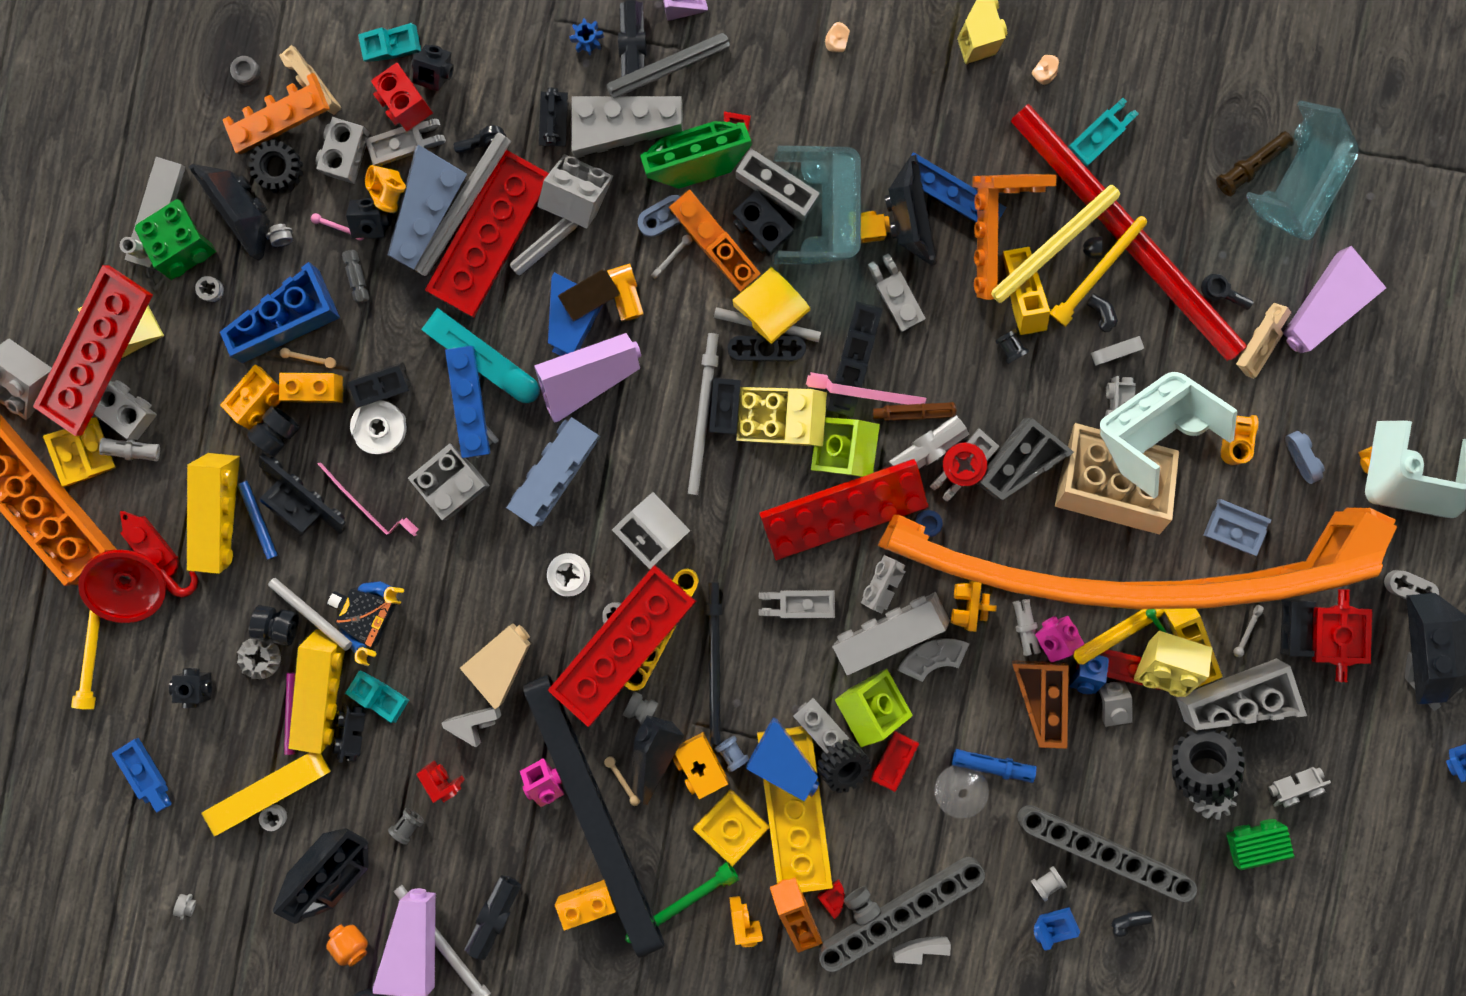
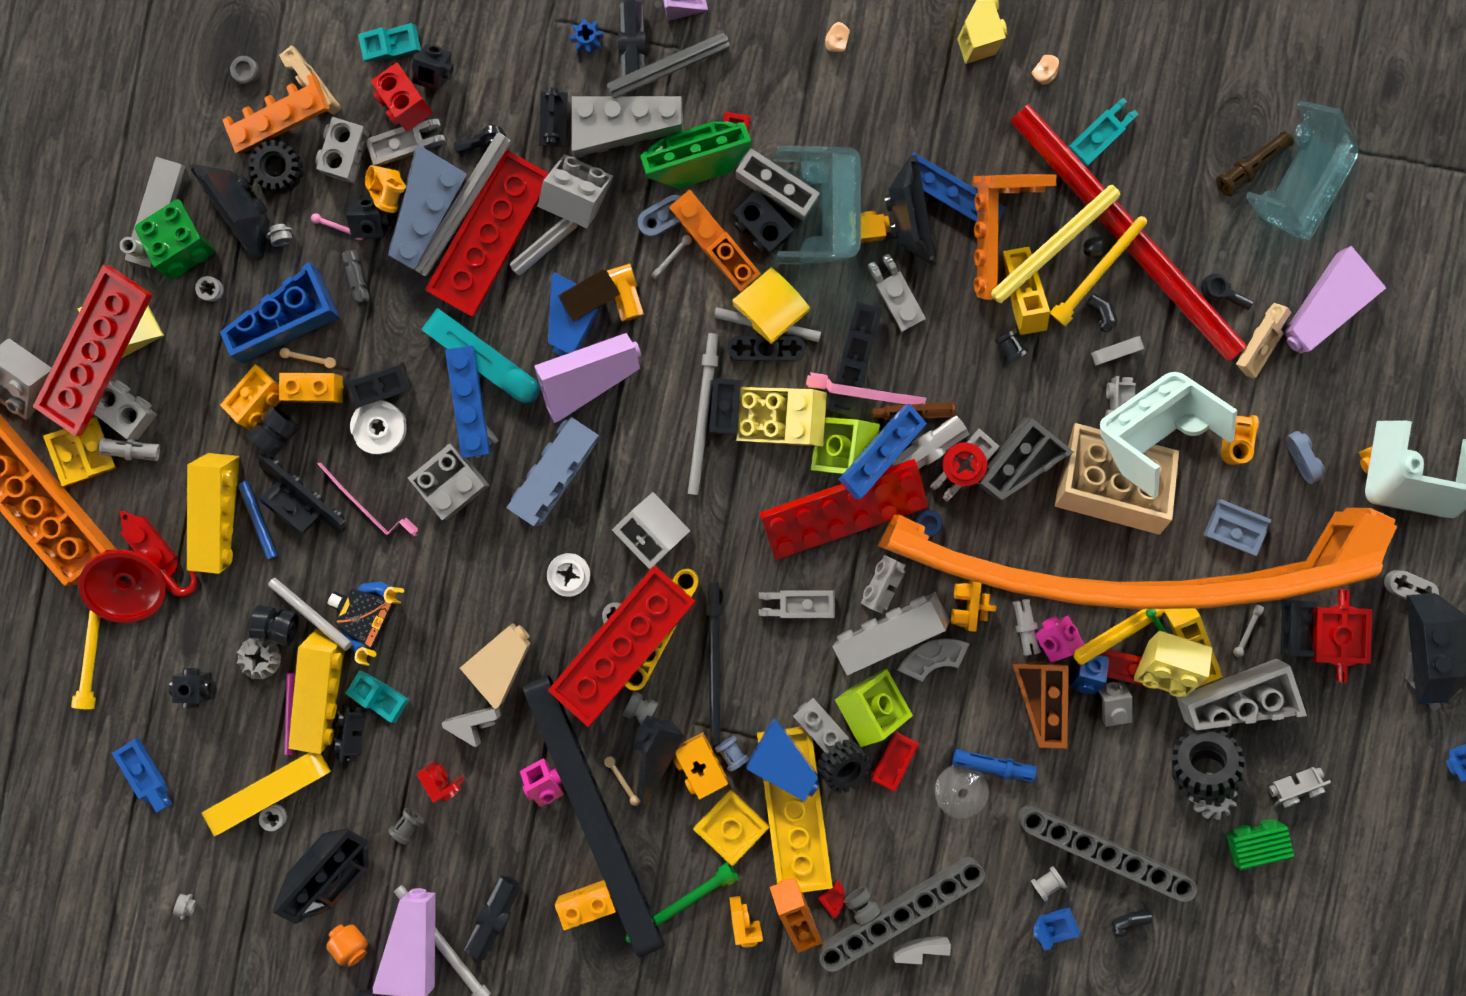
none -> blue plate [838,404,927,499]

